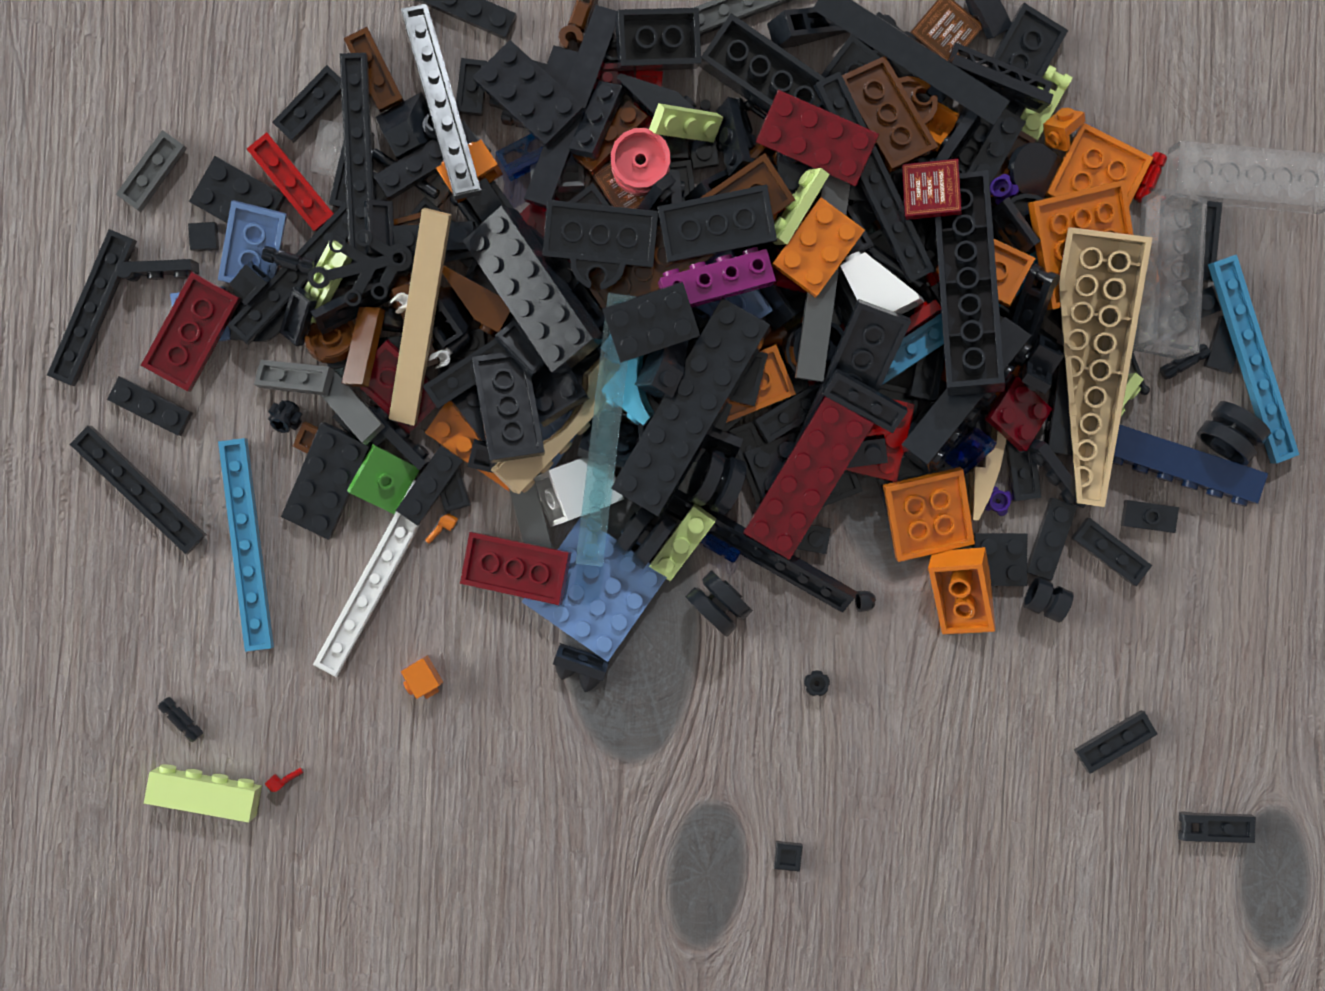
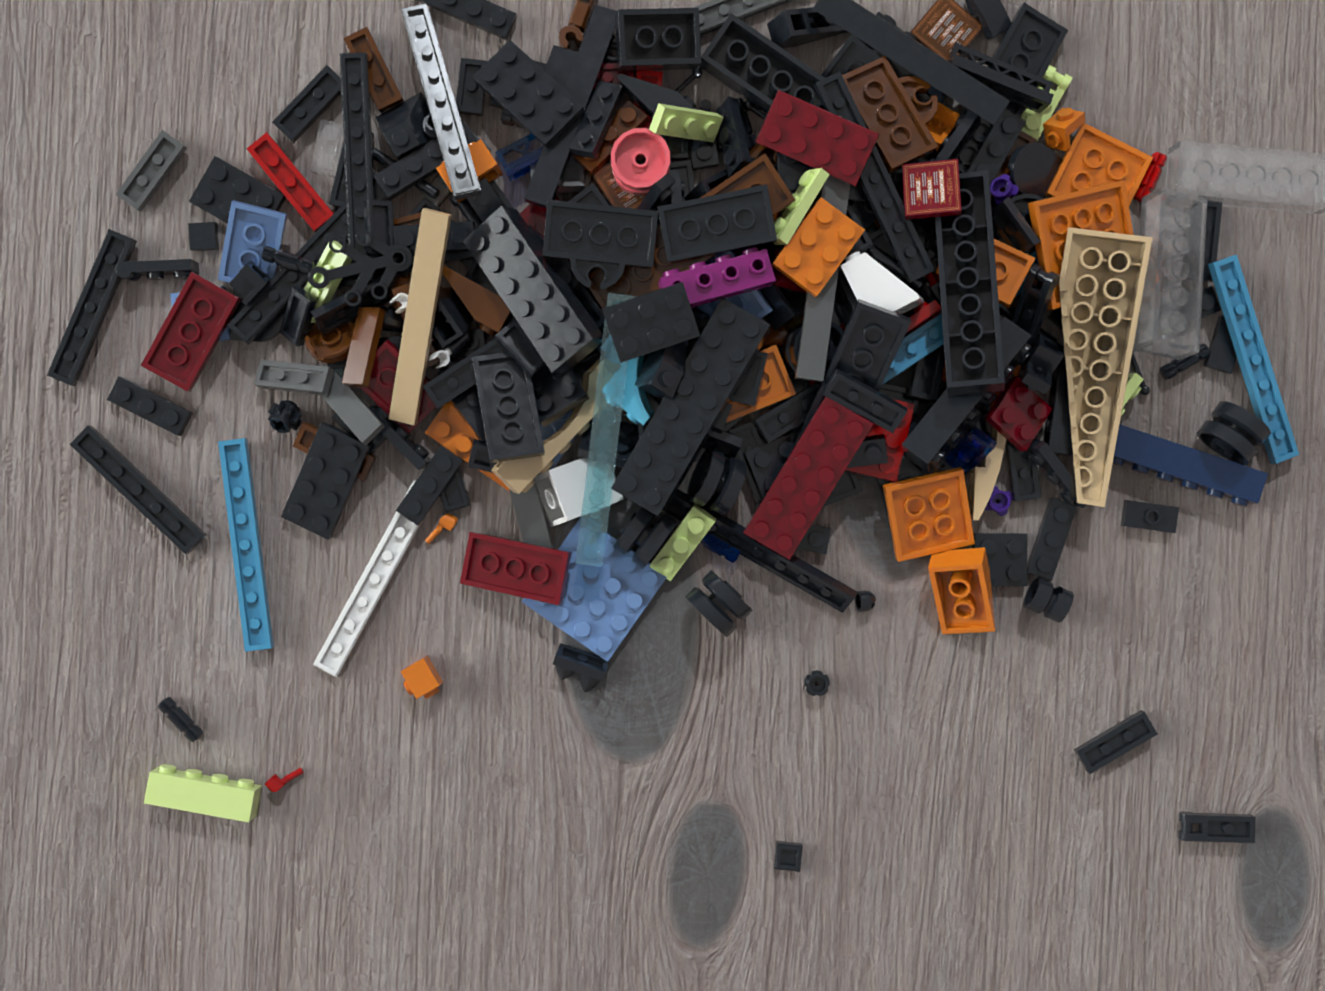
bright green plate [347,444,419,515] -> none
black plate [1071,518,1152,586] -> none
none -> black hinge [674,67,703,93]

